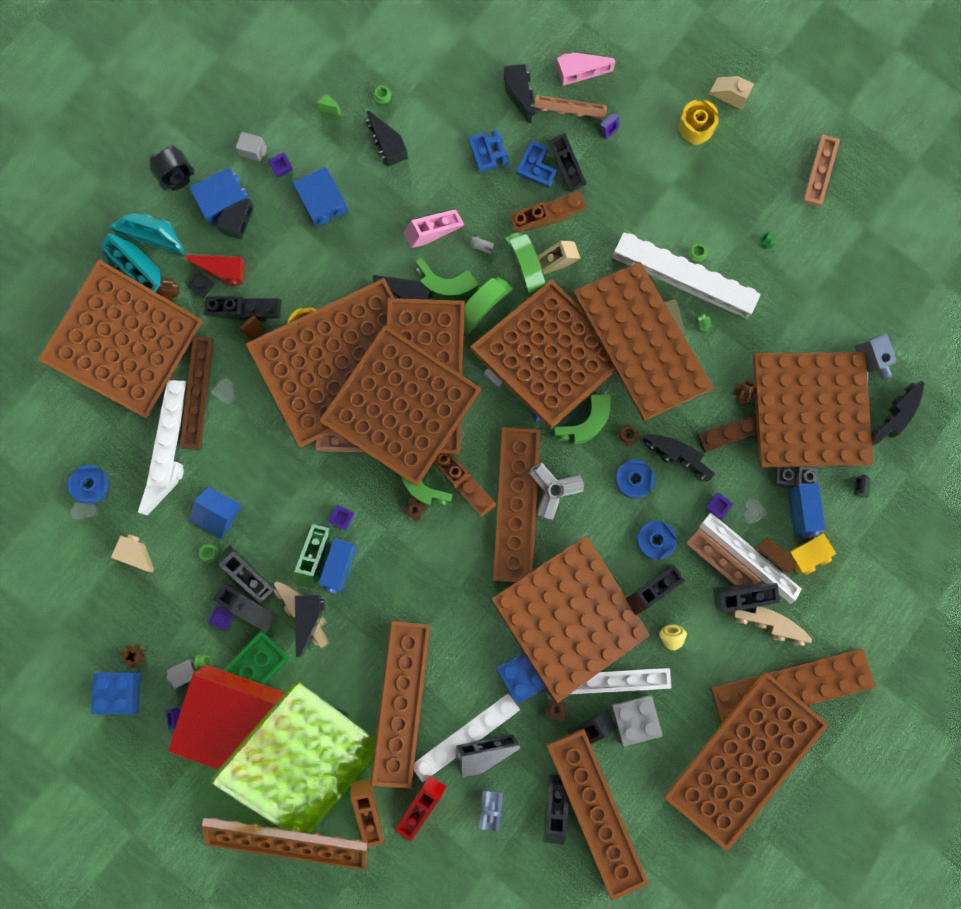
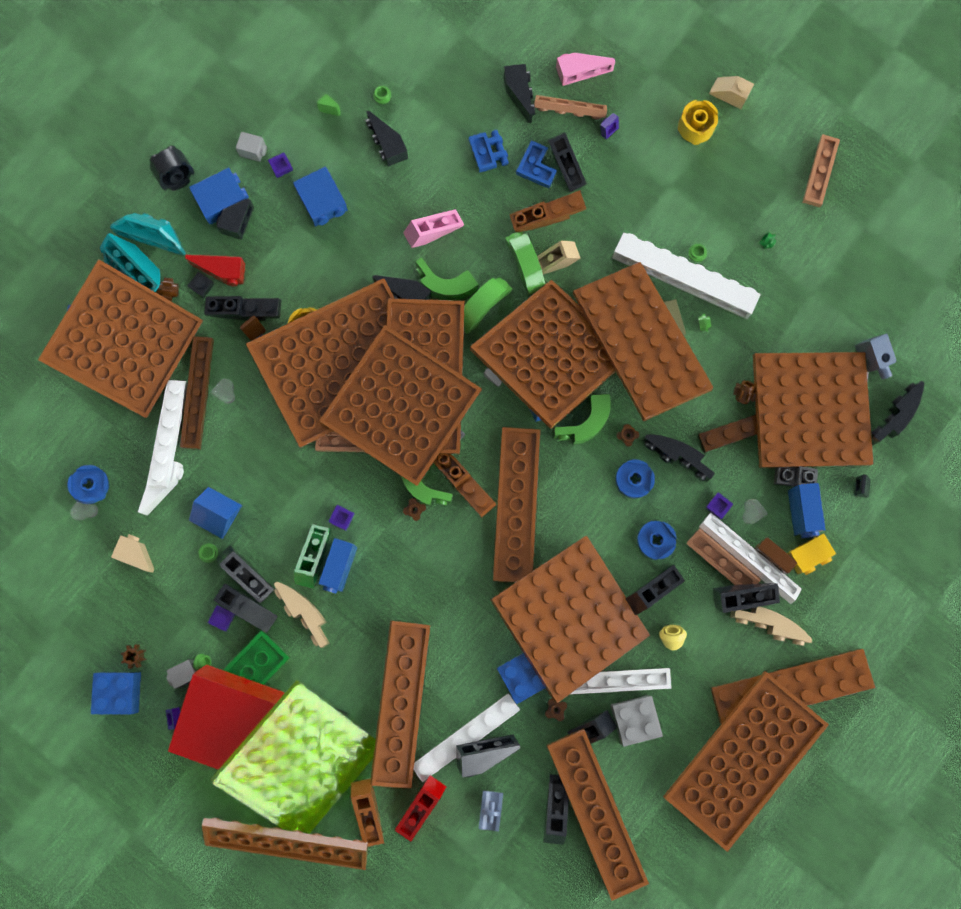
black slope [295,595,326,657] -> none
light grey pin [470,236,494,254] -> none
light grey piece [529,462,584,520] -> none

